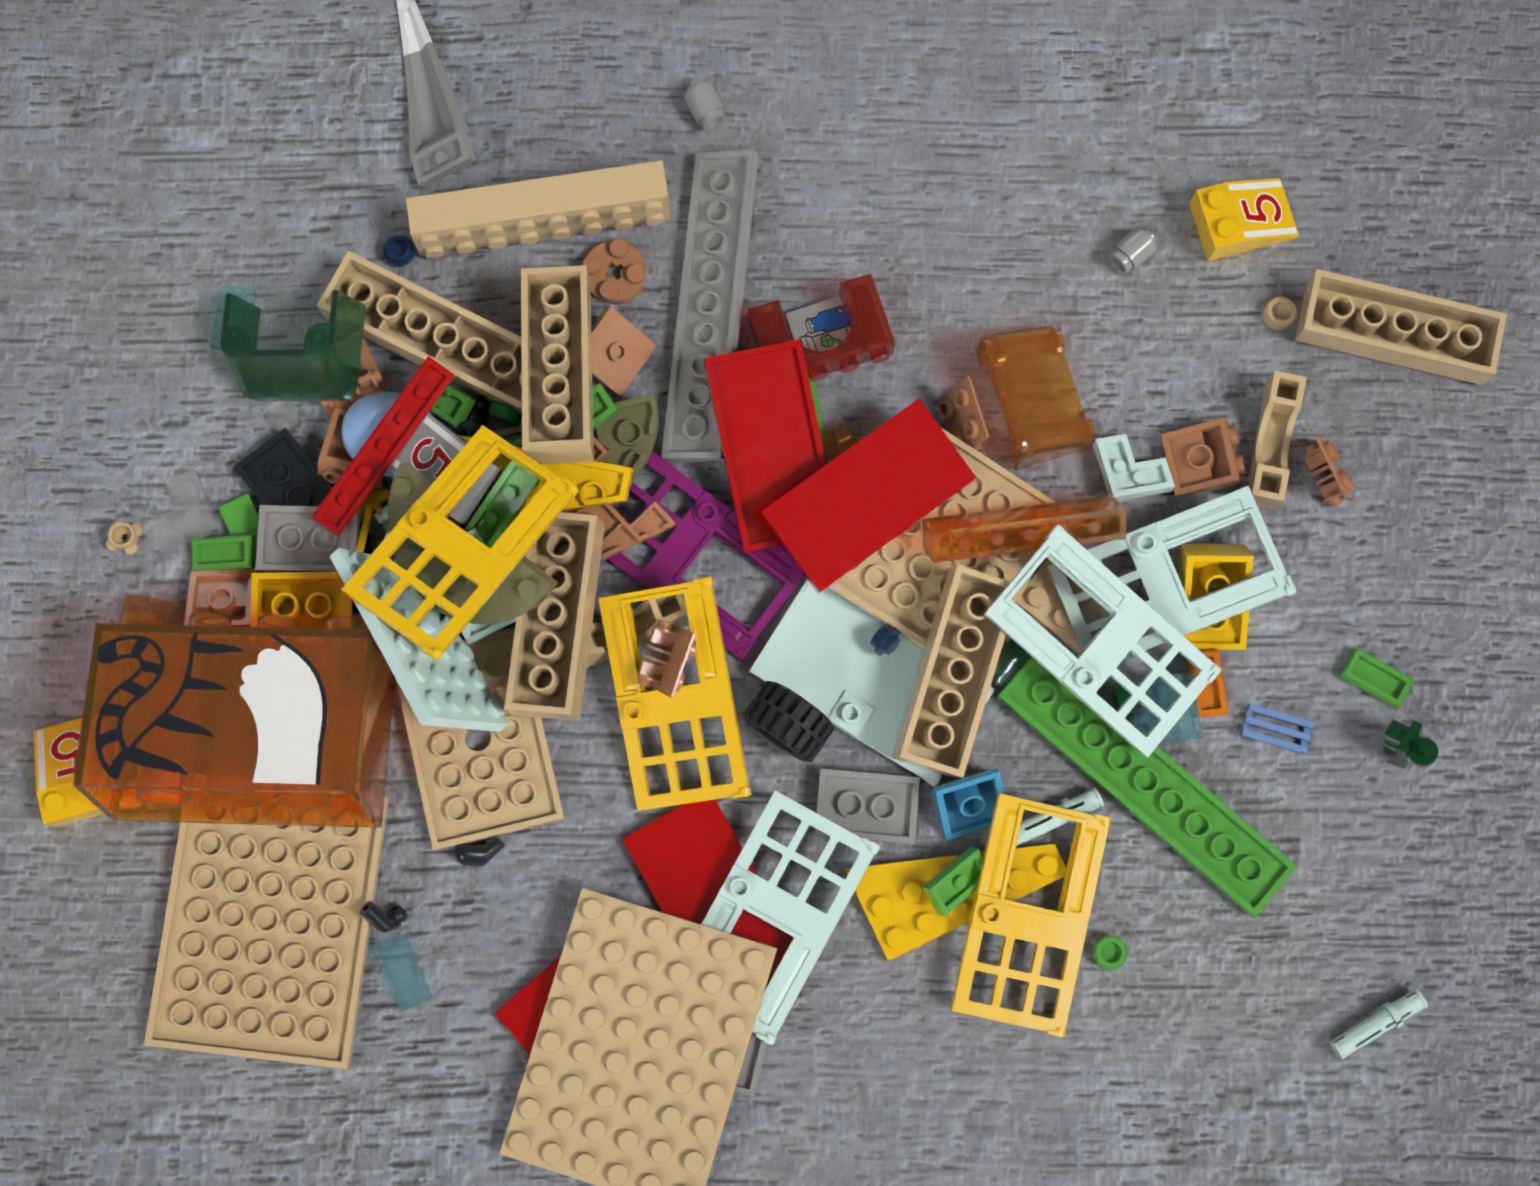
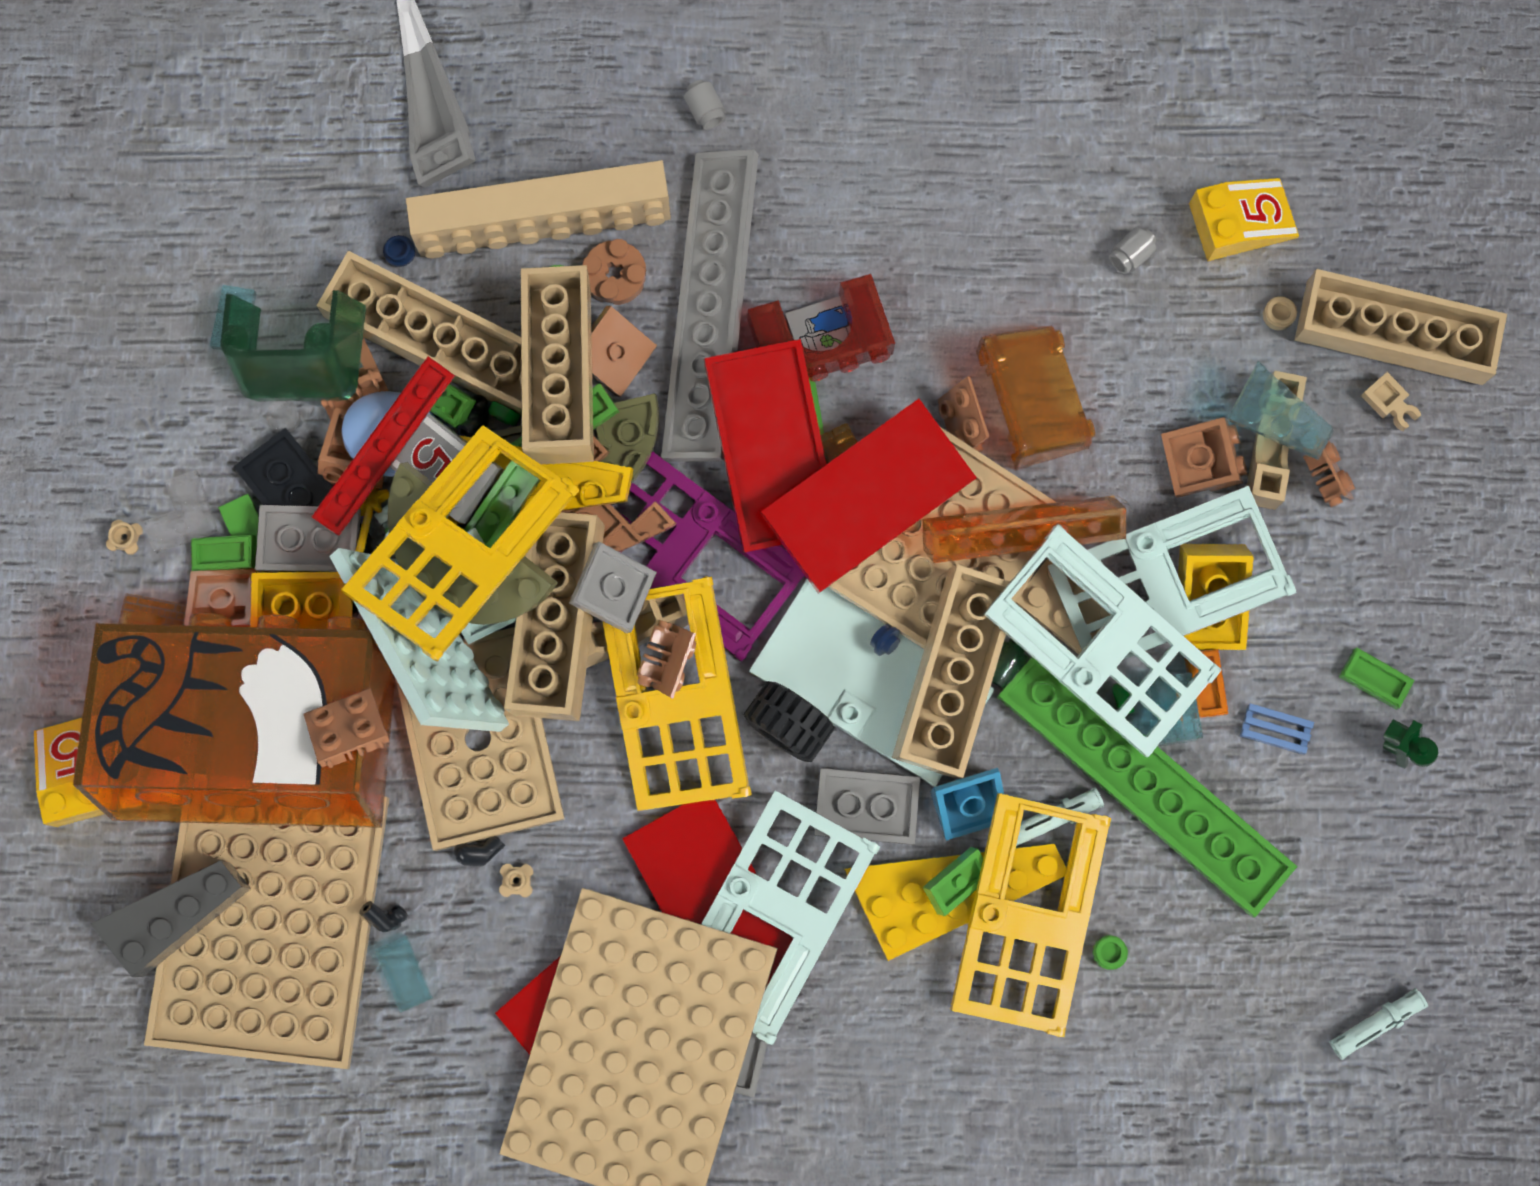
light aqua plate [1093,434,1175,502] -> none
none -> dark grey wedge [90,860,251,977]
none -> nougat hinge [304,688,390,768]
none -> tan plate [499,864,534,898]
none -> light grey tile [569,542,657,633]
none -> clear light blue wing [1228,361,1334,460]
none -> tan plate [1361,372,1421,431]

